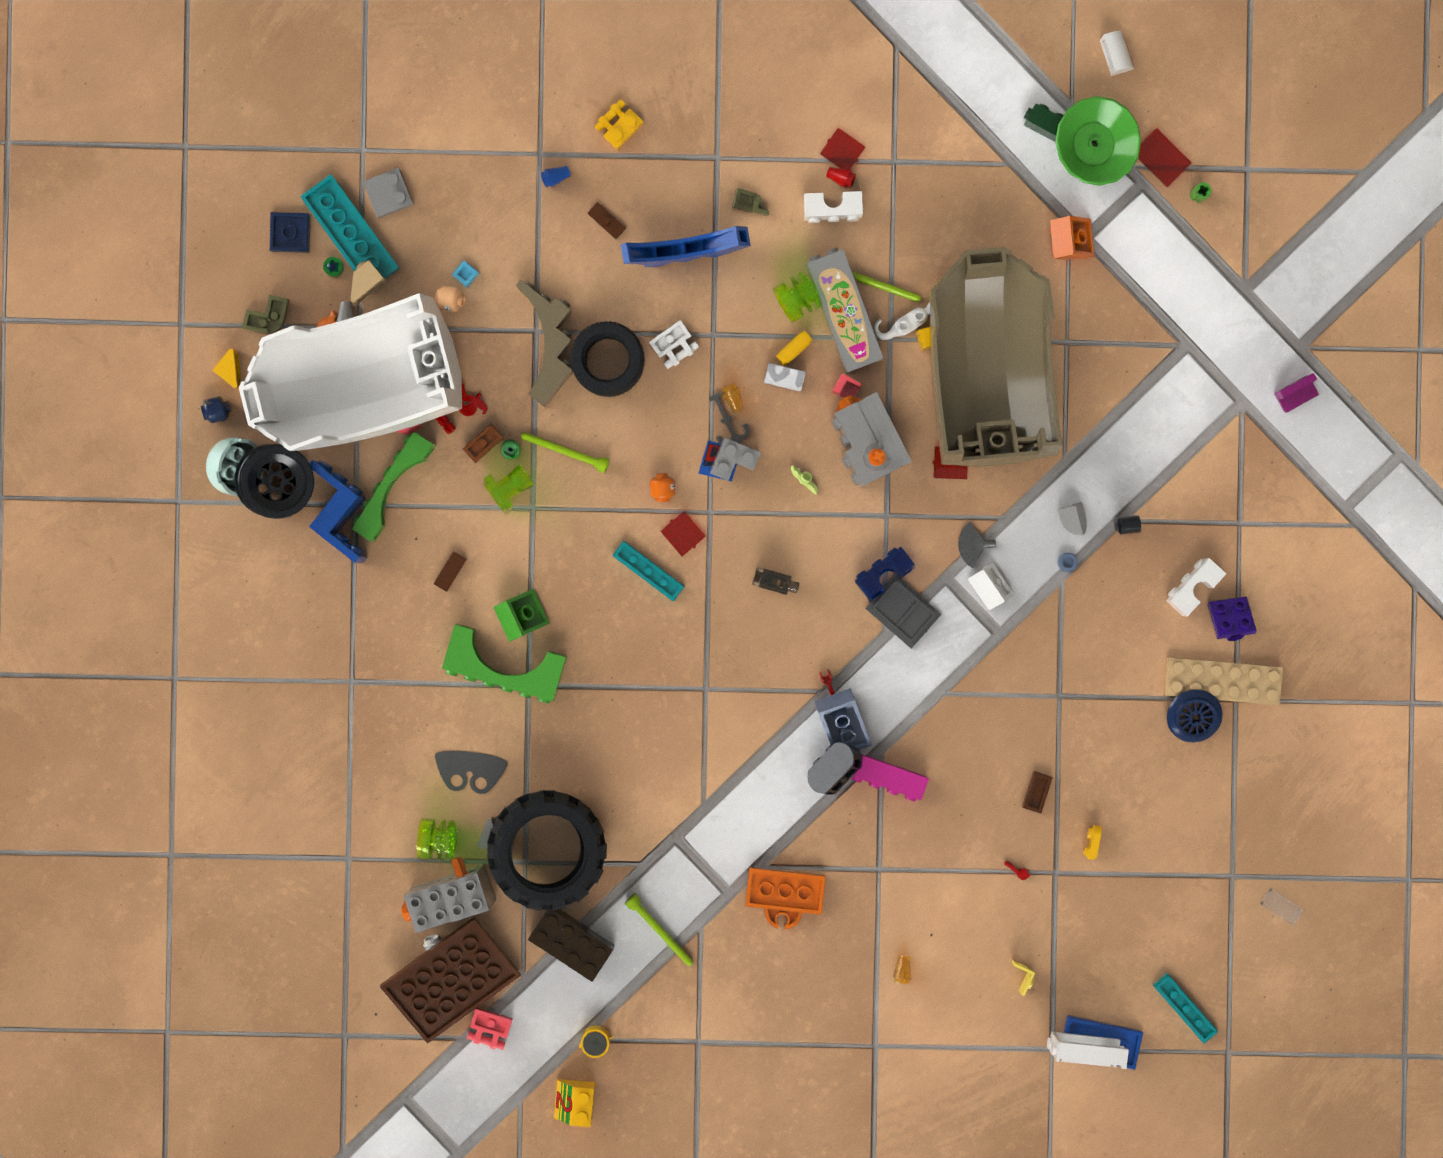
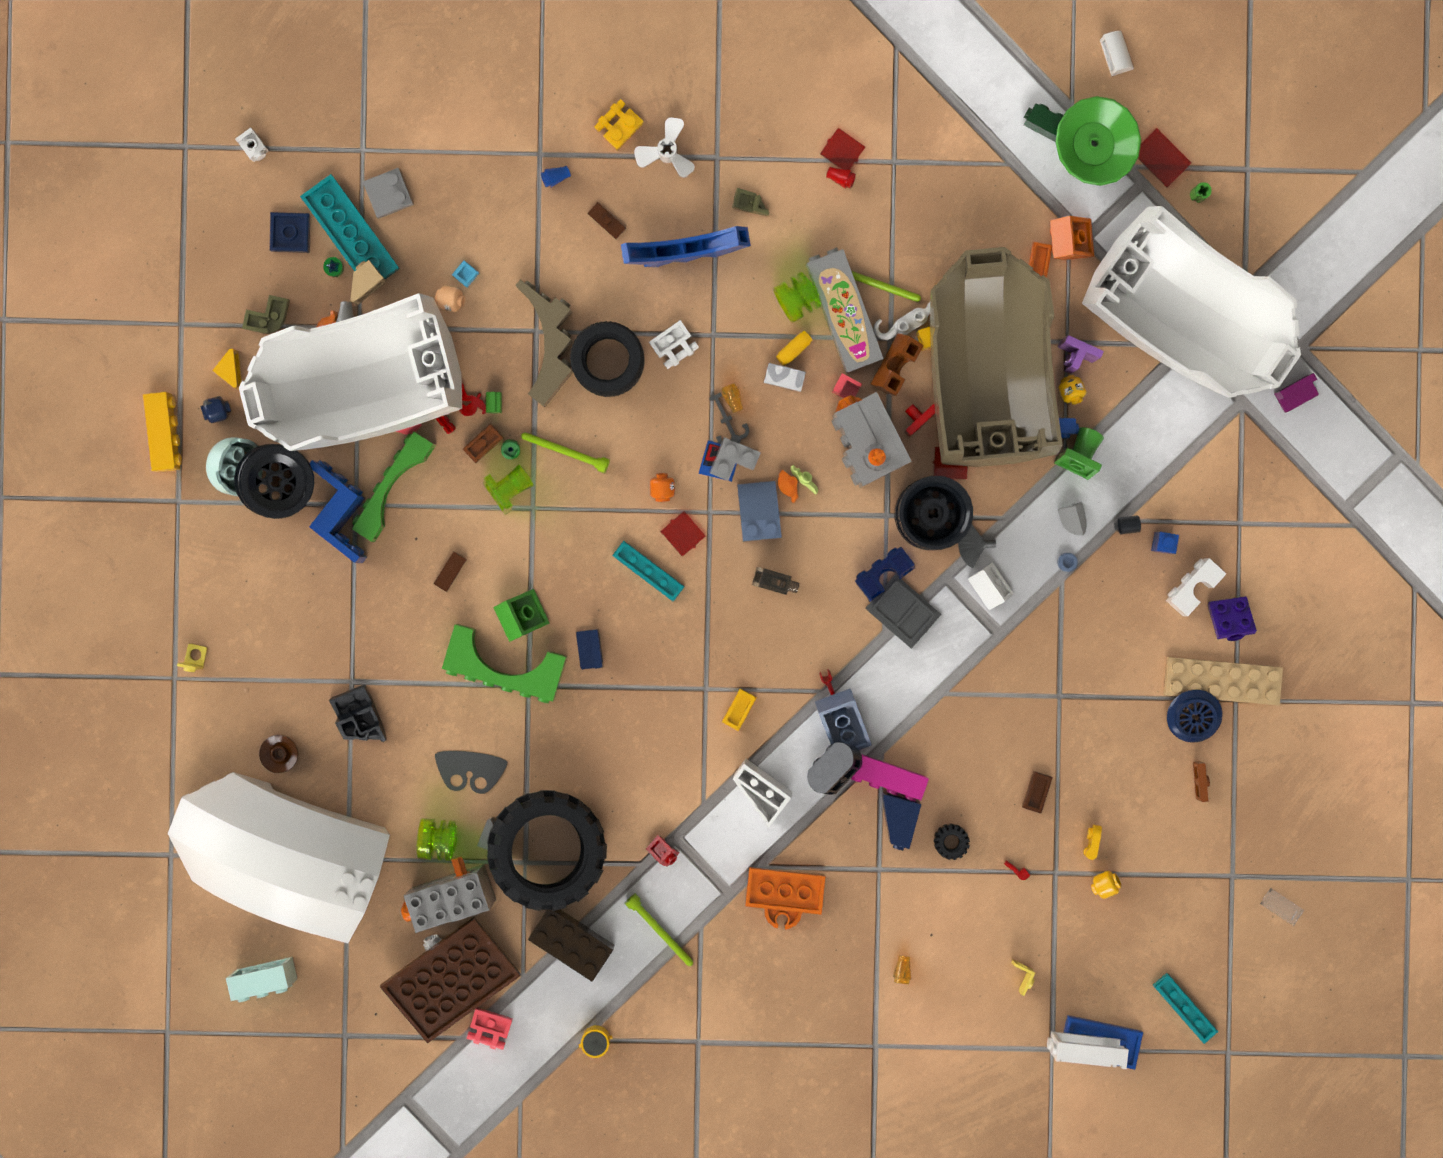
yellow slope [554,1079,595,1127] -> none
white arch [803,191,863,223] -> none
none -> yellow brick [143,392,182,472]
none -> white windscreen [168,772,390,943]
none -> light yellow bracket [177,644,207,672]
none -> light aqua brick [226,957,297,1002]
none -> white brick [235,128,269,162]
none -> reddish brown dish [259,735,298,773]
none -> black slope [329,684,387,742]
none -> bright green piece [486,392,502,414]
none -> dark blue panel [576,629,604,670]
none -> white piece [634,117,695,178]
none -> red bracket [646,835,680,867]
none -> yellow tile [722,688,757,731]
none -> white wedge [733,759,792,828]
none -> sand blue slope [737,481,782,542]
none -> orange piece [778,470,799,503]
none -> dark orange arch [871,333,924,396]
none -> dark blue slope [882,792,921,851]
none -> black wheel [894,476,973,550]
none -> red tile [904,404,936,438]
none -> black tyre [934,824,970,860]
none -> orange tile [1029,242,1052,278]
none -> bright green plant [1054,427,1104,480]
none -> medium lavender bracket [1058,335,1104,374]
none -> yellow head [1058,375,1087,405]
none -> blue brick [1059,418,1079,439]
none -> white windscreen [1082,206,1301,398]
none -> yellow head [1091,871,1122,899]
none -> blue brick [1151,532,1179,554]
none -> dark orange plate [1193,761,1210,802]

